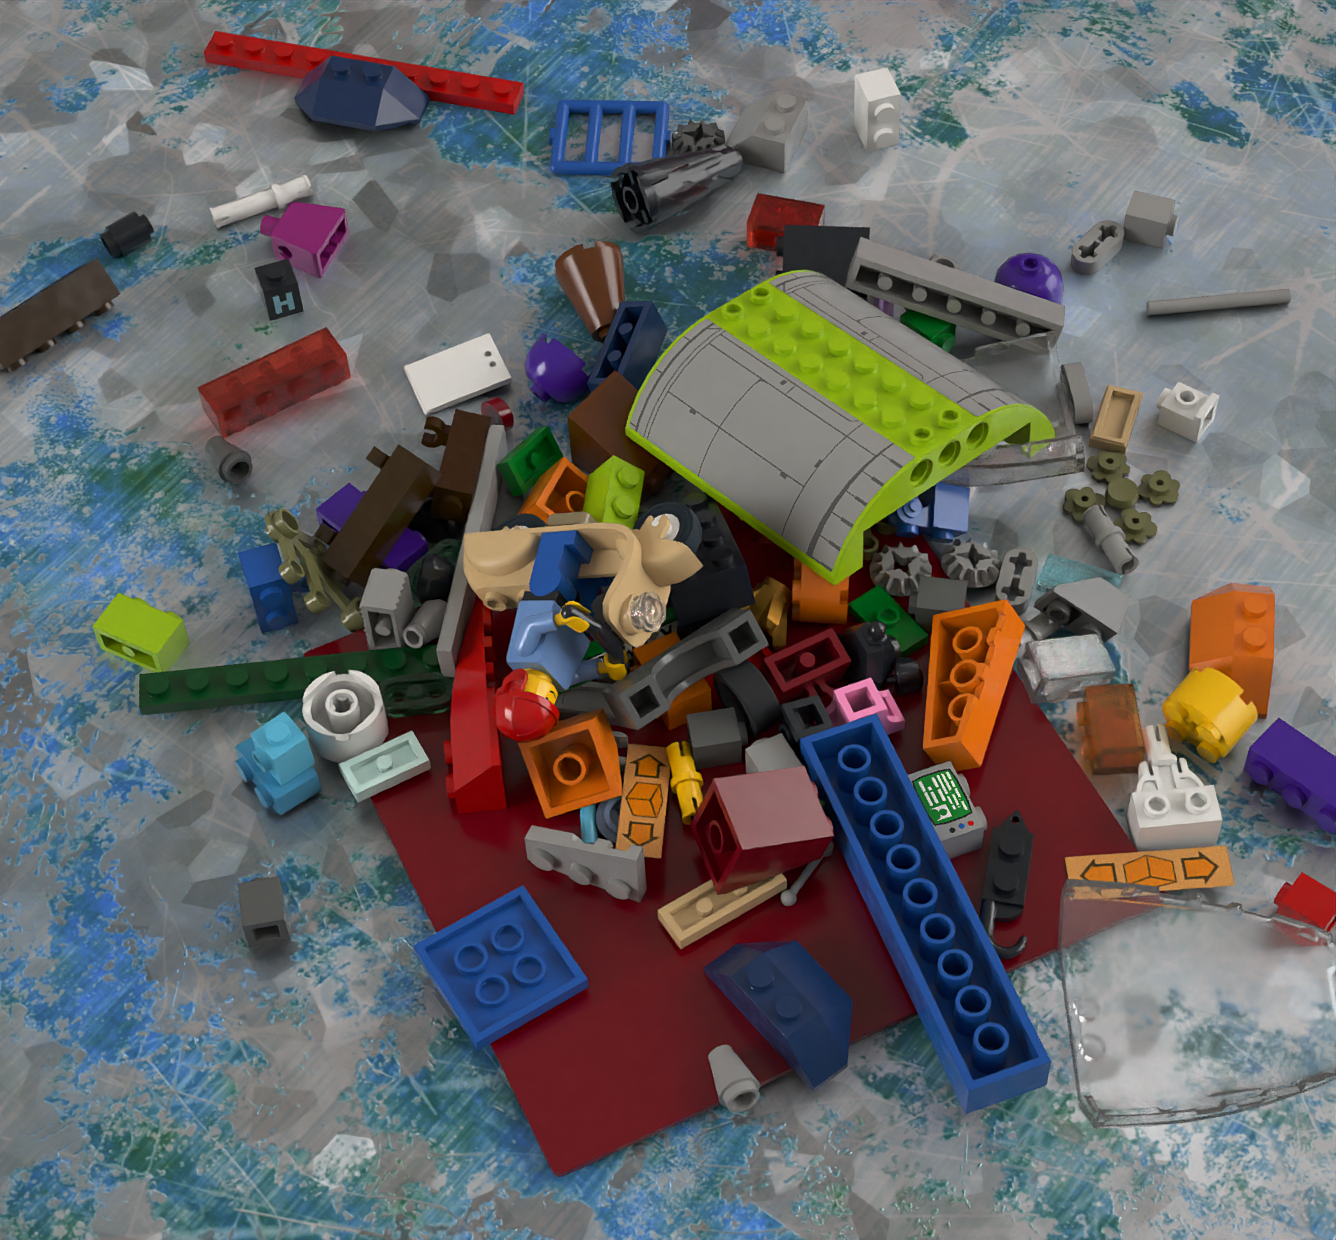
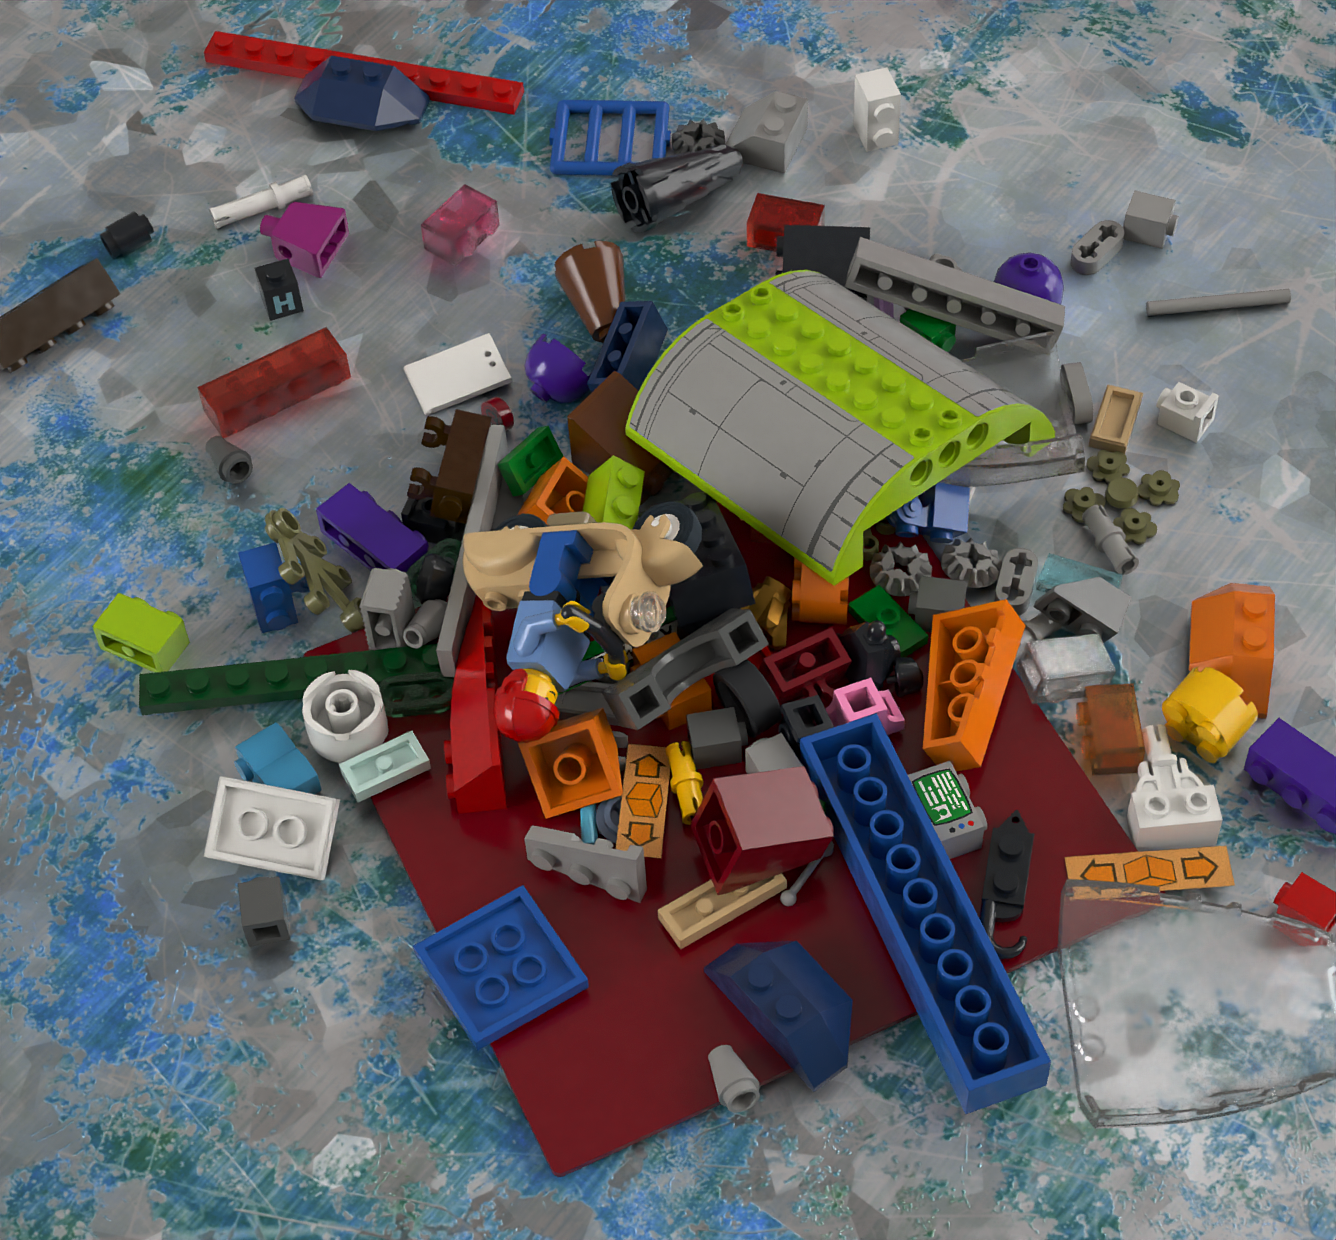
medium azure brick [251,711,315,786] -> none
dark brown brick [314,444,443,588] -> none
none -> white tile [204,776,340,880]
none -> clear pink brick [421,184,500,266]

